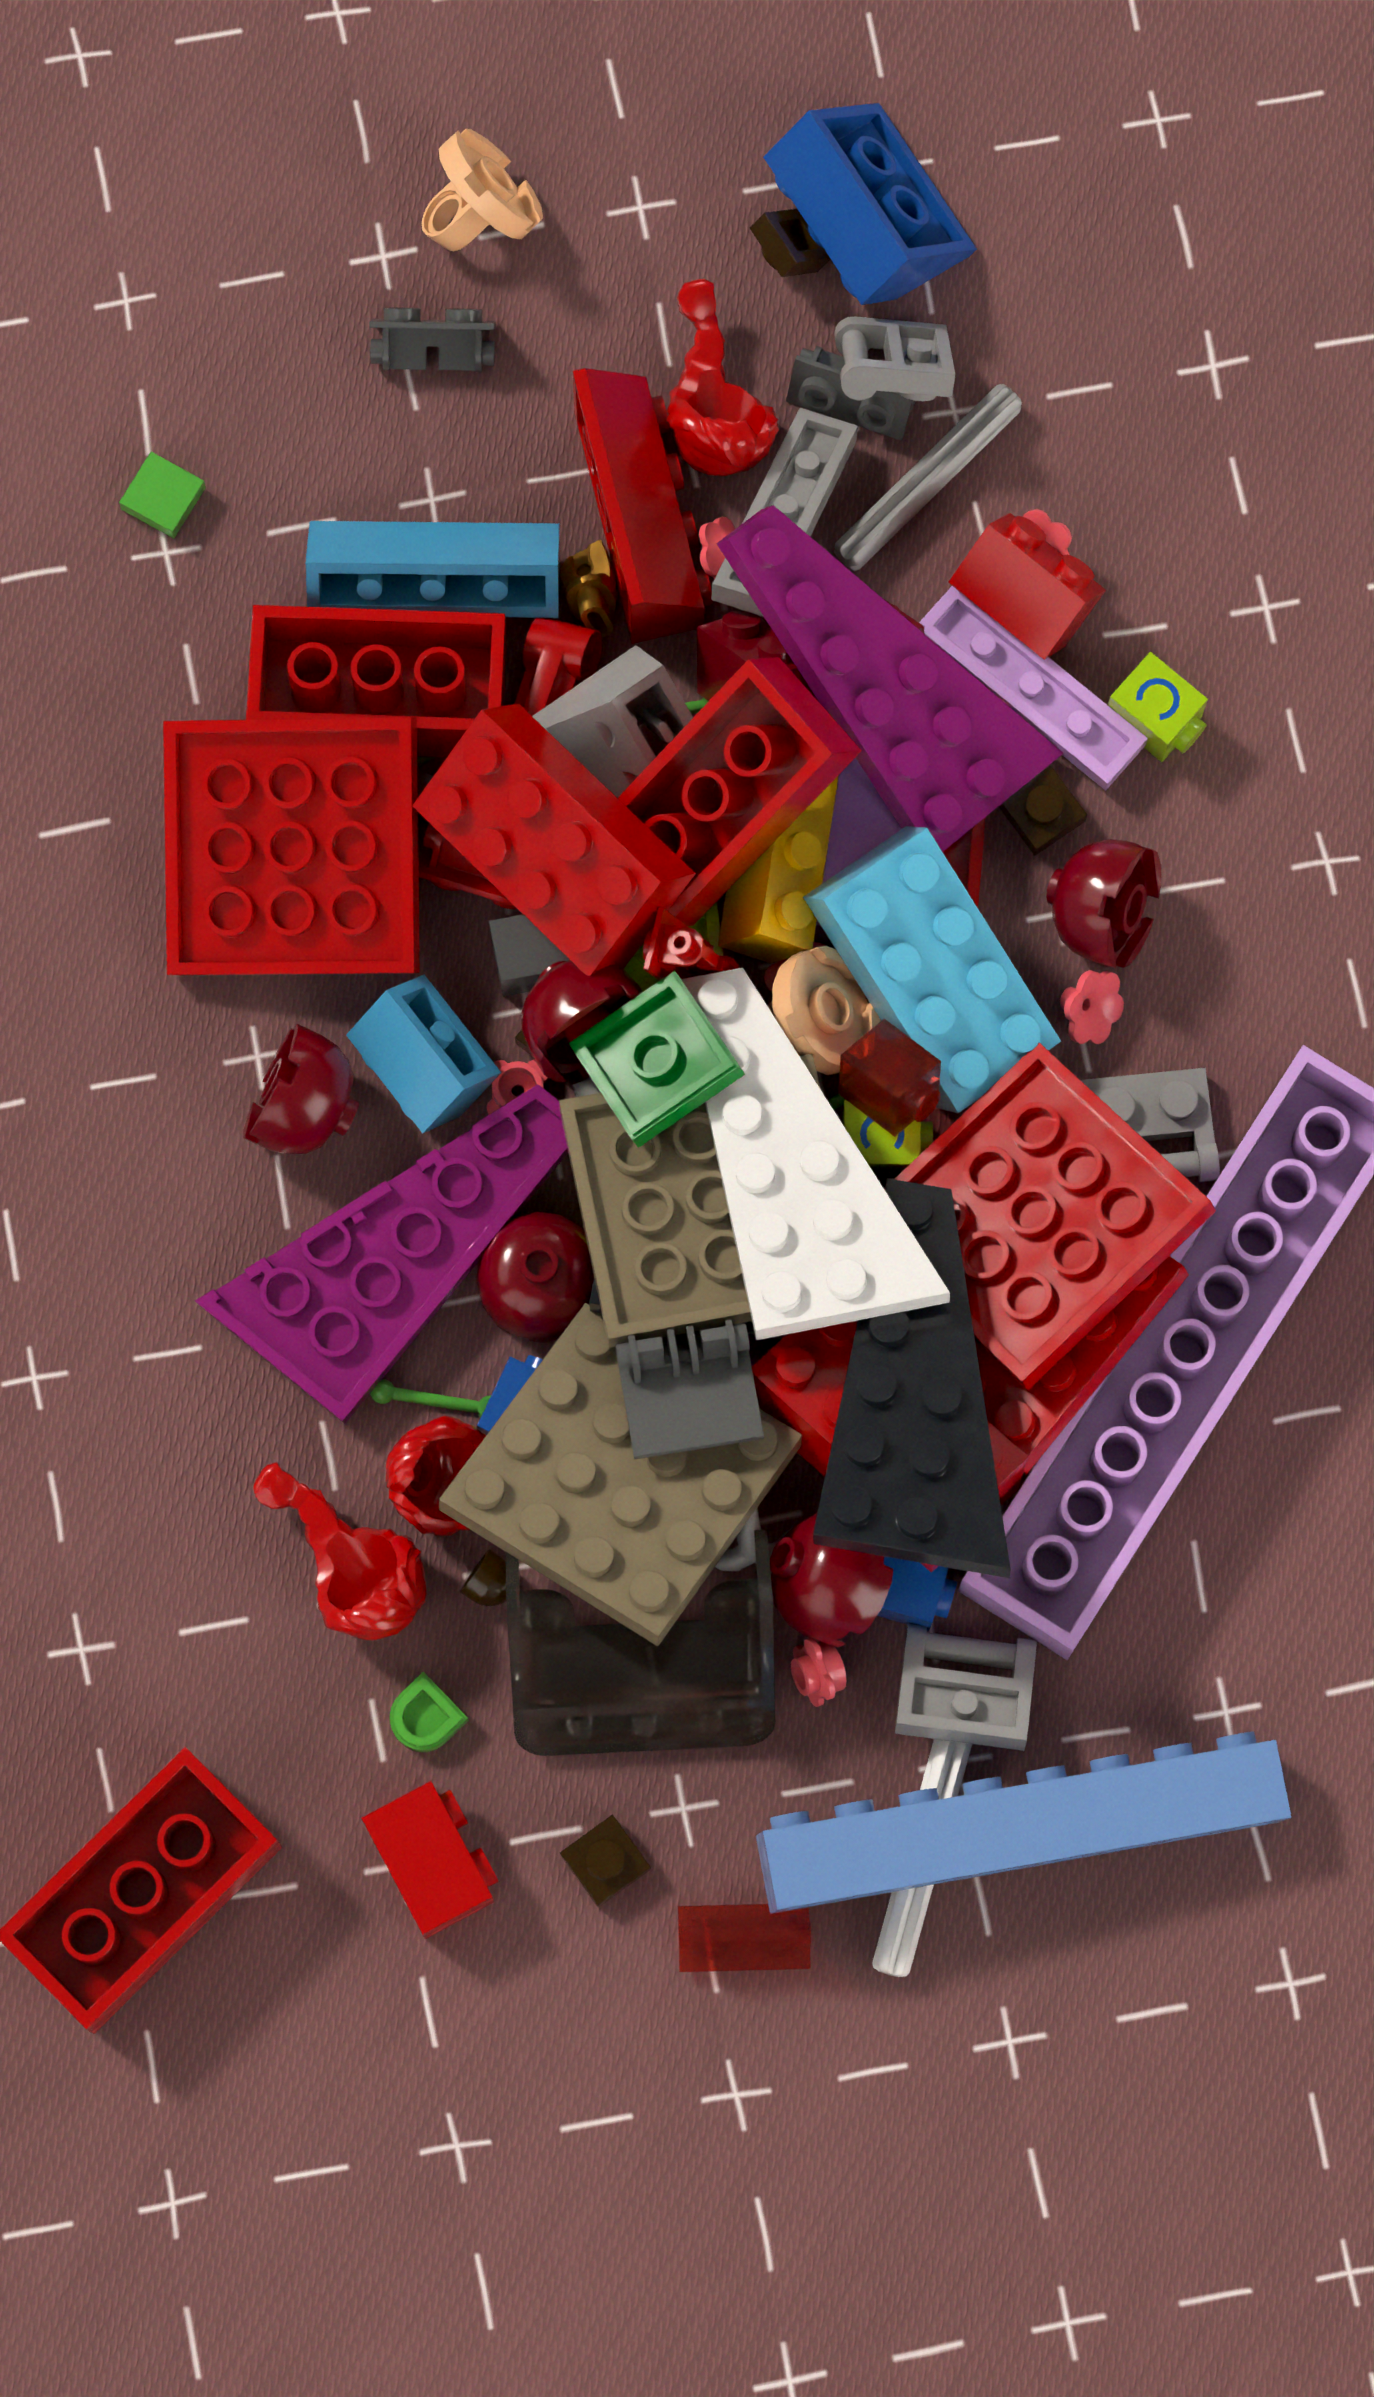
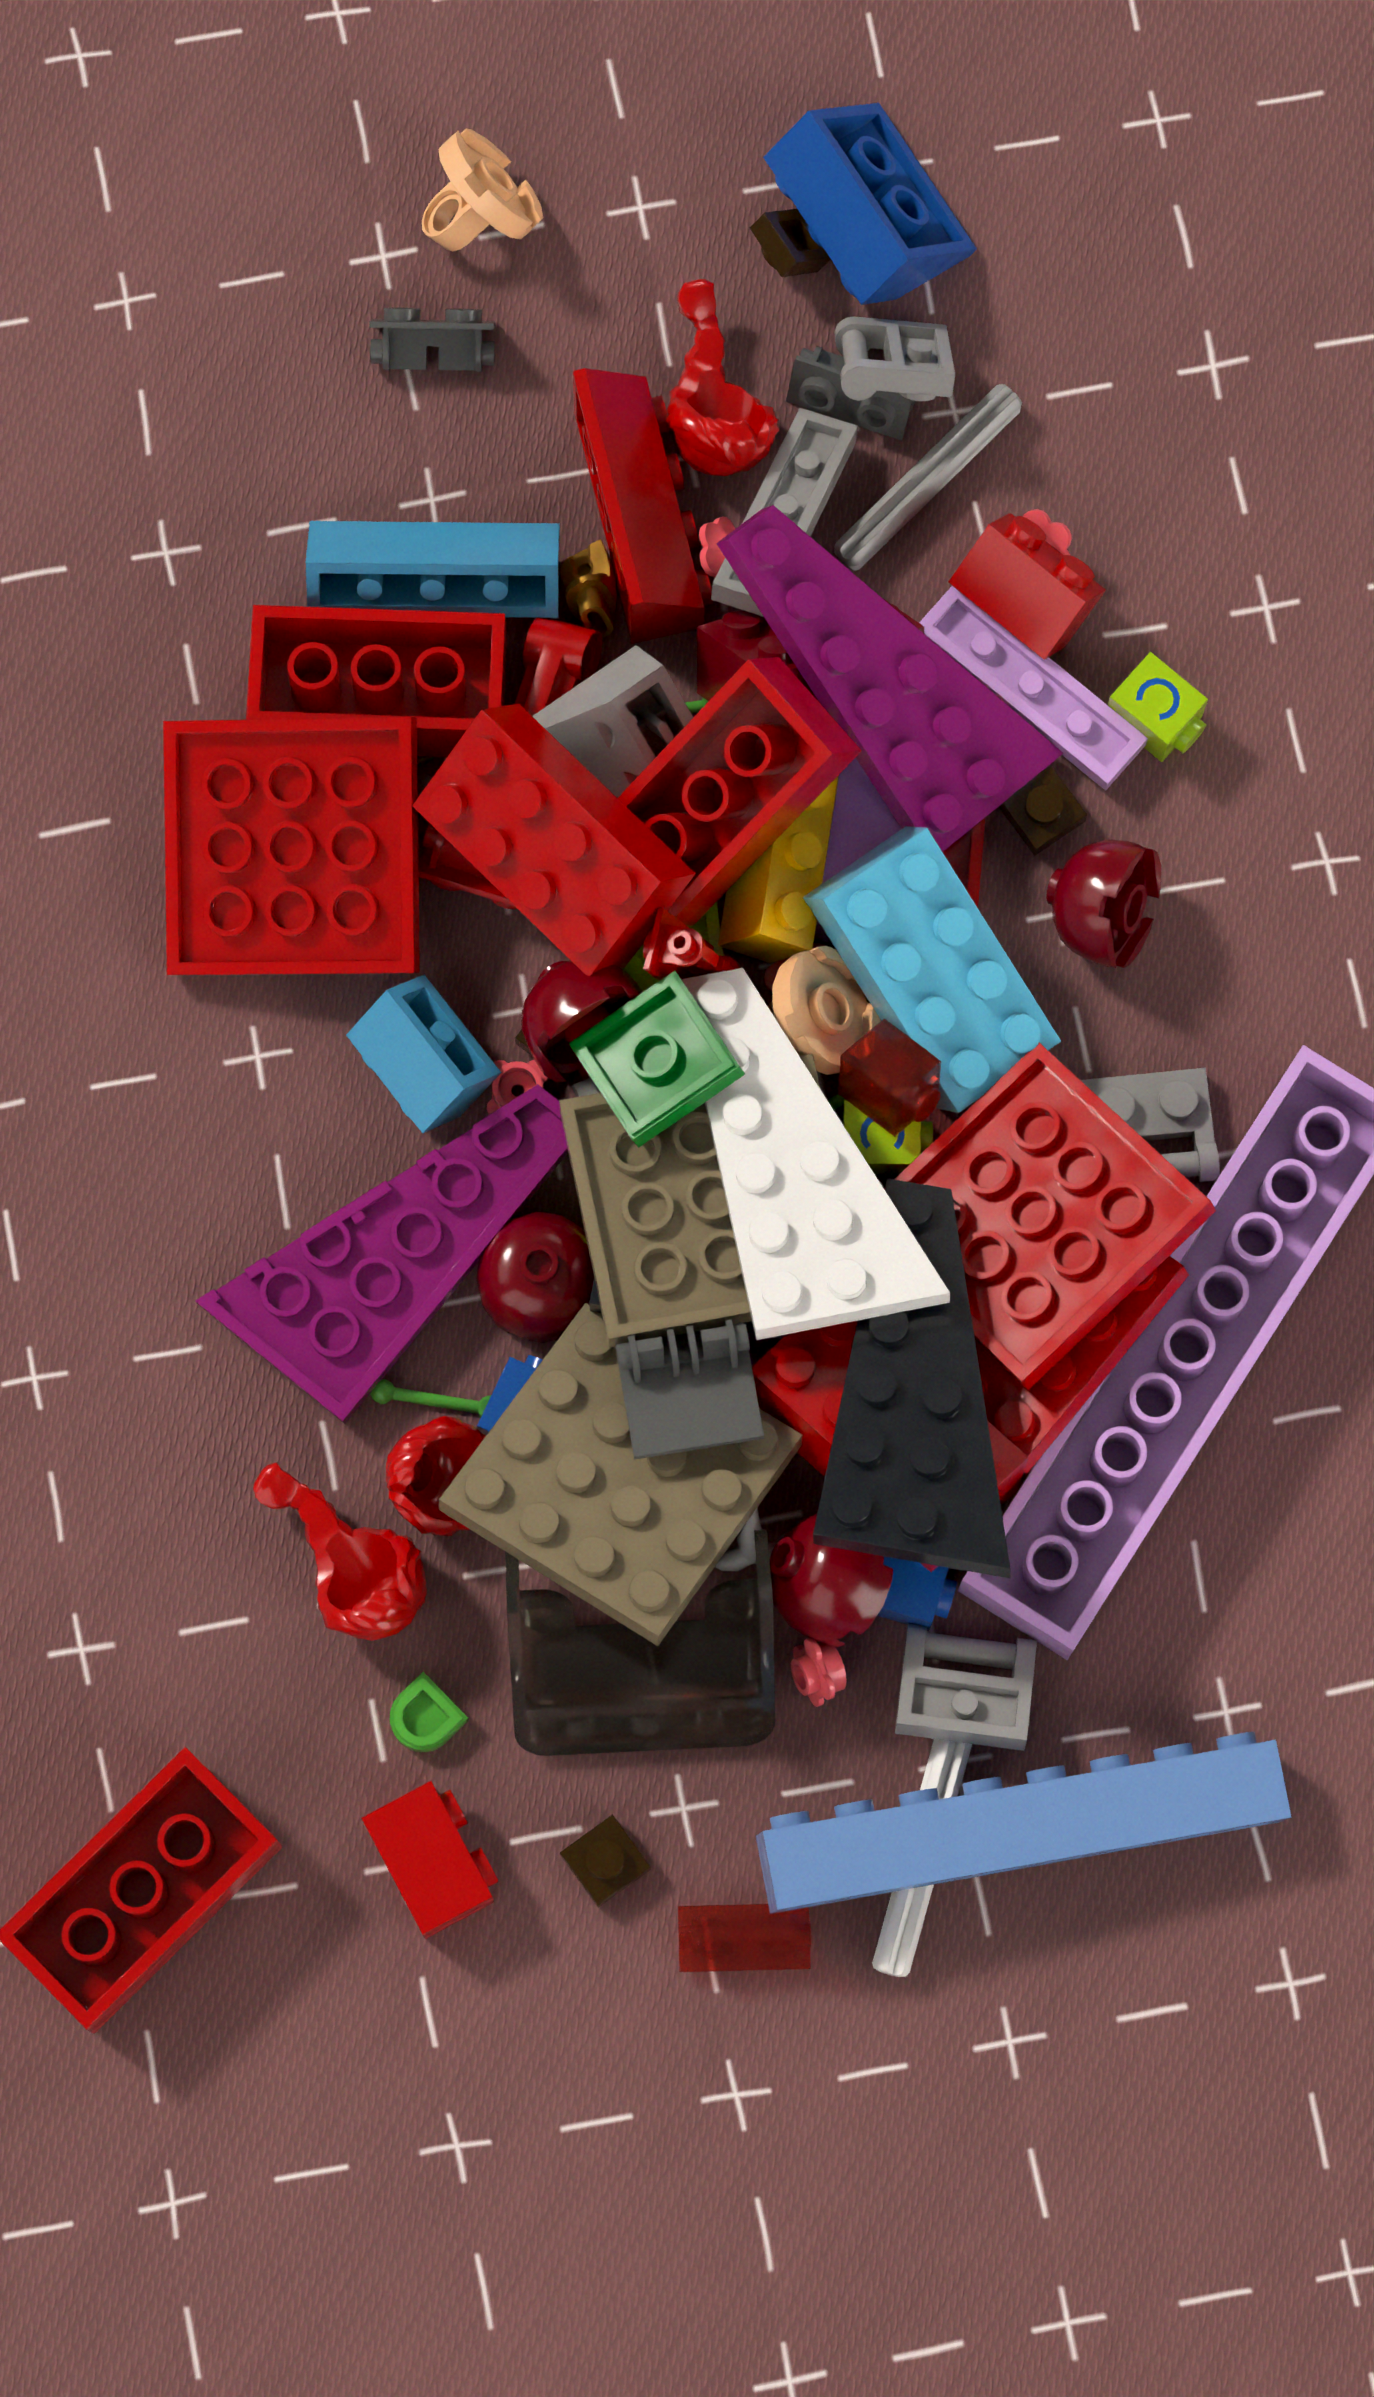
bright green tile [119,451,206,539] -> none
dark red cylinder [243,1024,359,1154] -> none
dark brown hinge [460,1550,515,1606] -> none
dark grey brick [489,914,570,997] -> none
coral plant [1060,970,1124,1044] -> none

